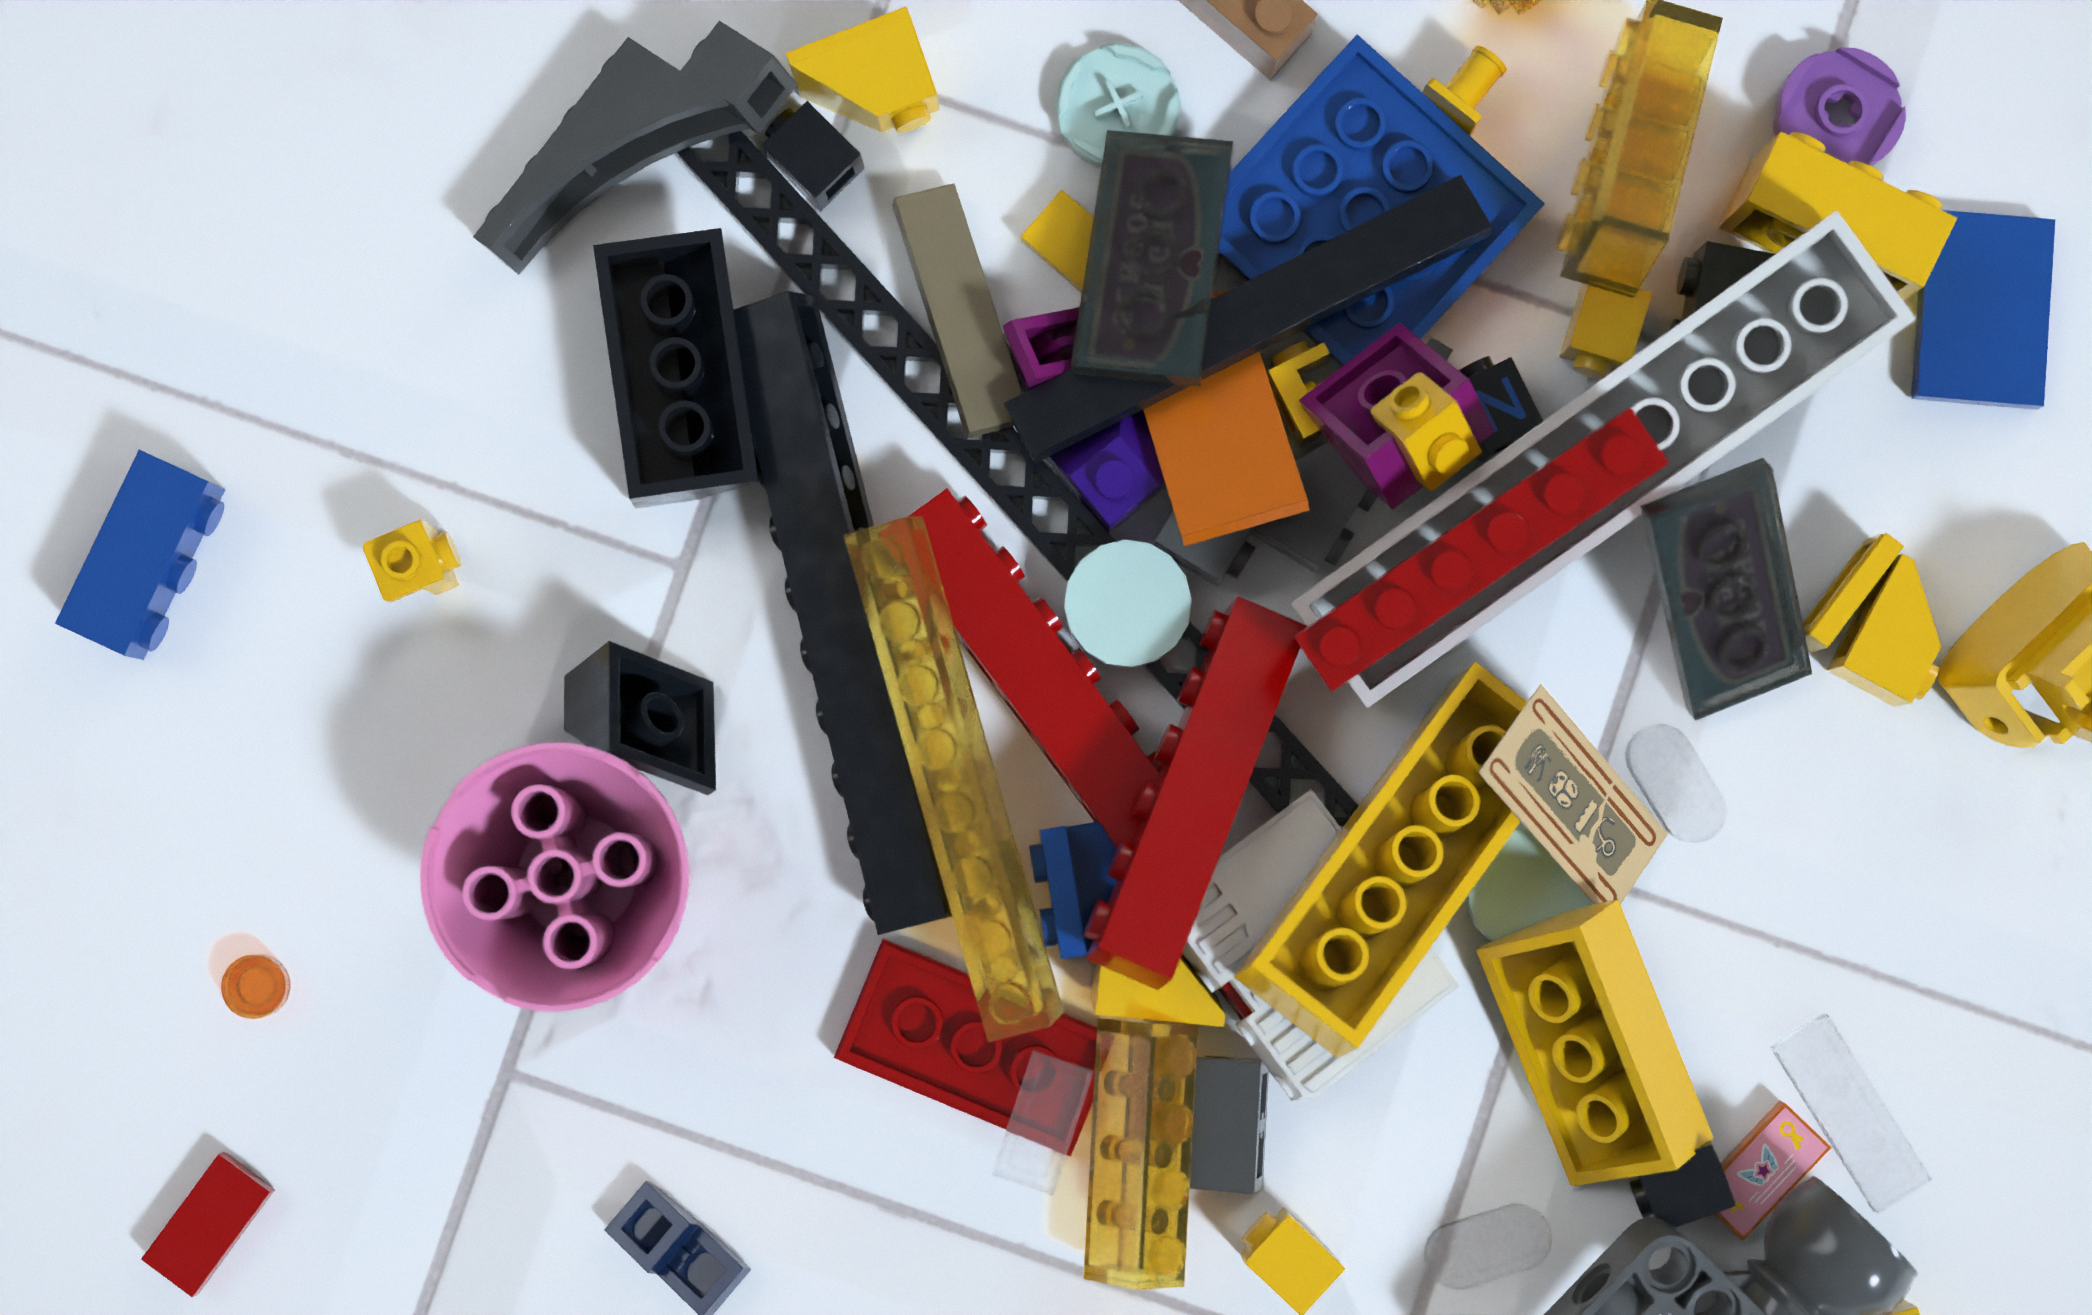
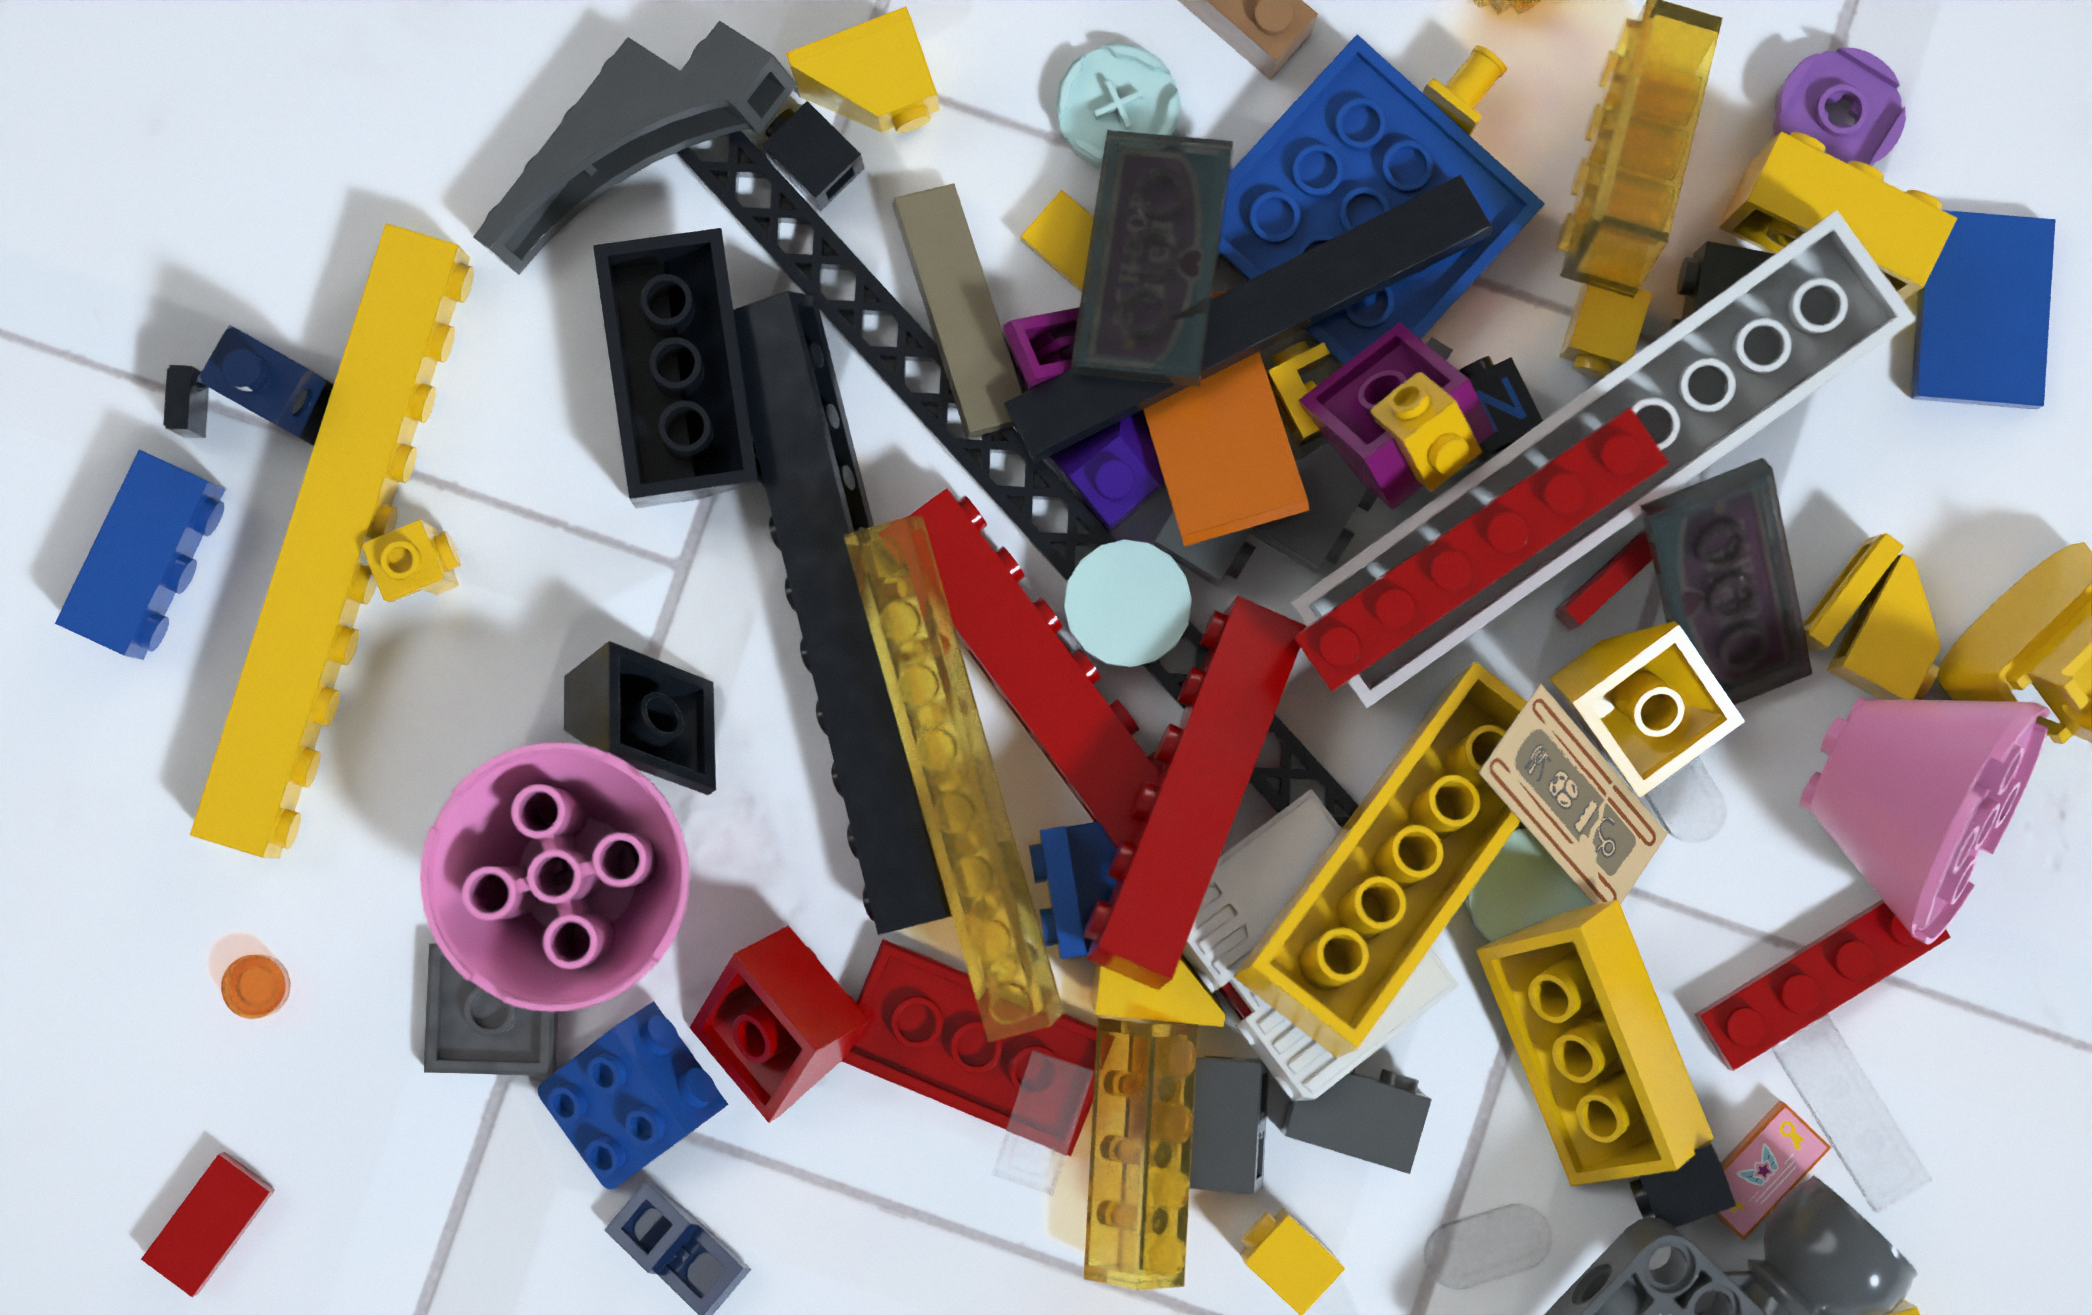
none -> black tile [163,365,209,438]
none -> yellow brick [189,223,474,858]
none -> dark blue torso [197,325,334,446]
none -> flat silver tile [424,943,558,1076]
none -> blue bracket [538,1001,729,1189]
none -> red slope [689,925,870,1123]
none -> dark grey brick [1280,1068,1432,1174]
none -> yellow slope [1548,621,1745,798]
none -> red tile [1554,527,1655,631]
none -> red plate [1694,899,1951,1071]
none -> bright pink cone [1799,697,2050,944]

